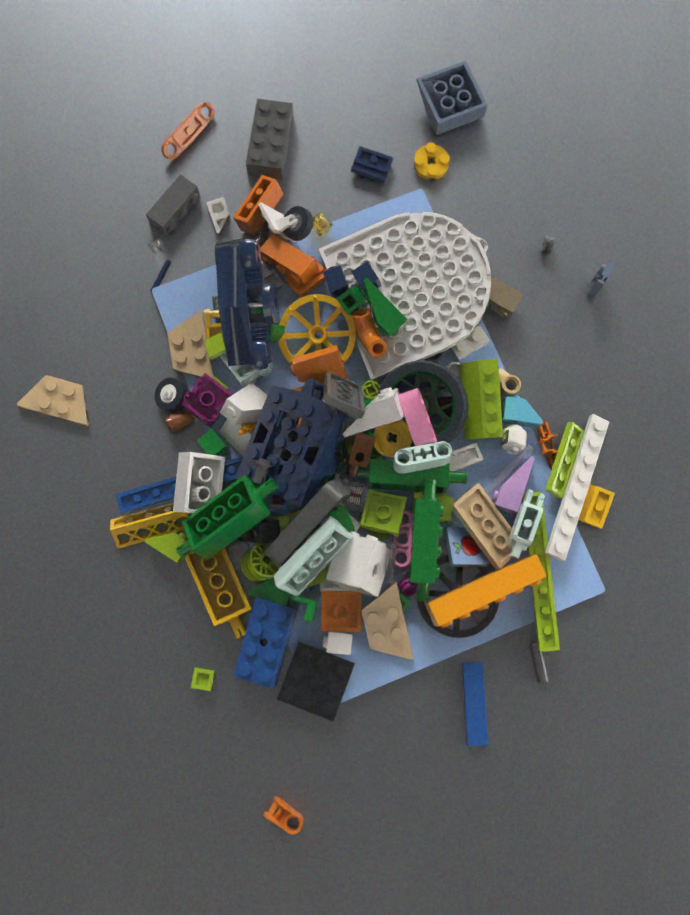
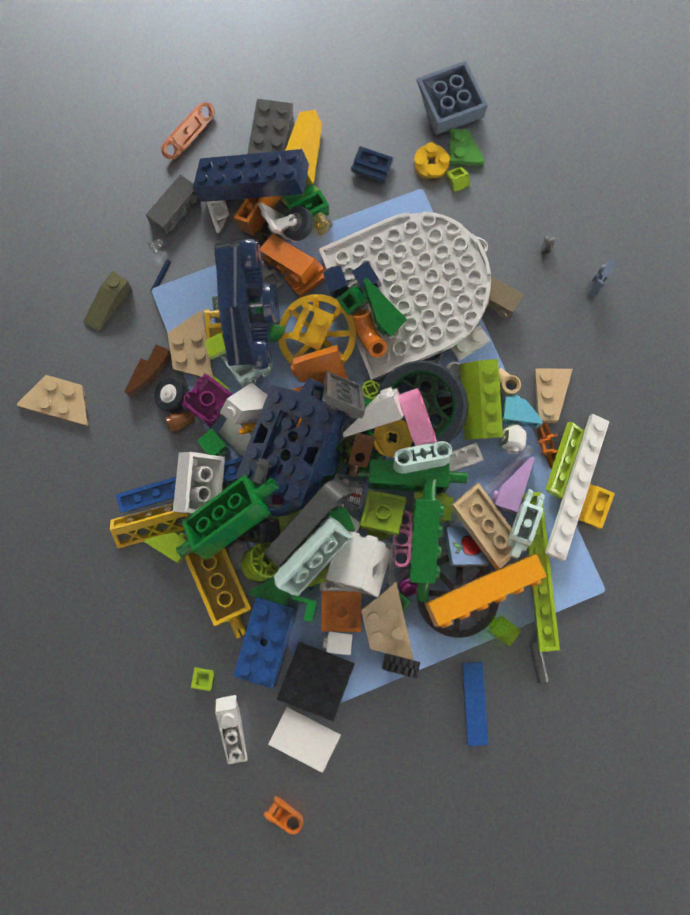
none -> olive slope [83,271,132,332]
none -> reddish brown slope [124,344,171,398]
none -> dark blue brick [193,149,309,202]
none -> white slope [215,695,248,764]
none -> white tile [268,707,341,773]
none -> green slope [280,184,329,223]
none -> yellow slope [286,110,322,185]
none -> yellow plate [288,302,336,350]
none -> black tyre [381,653,421,678]
none -> lime slope [446,166,470,192]
none -> bright green wing [449,129,485,166]
none -> clear neon green brick [487,616,522,647]
none -> tan wing [534,368,573,423]

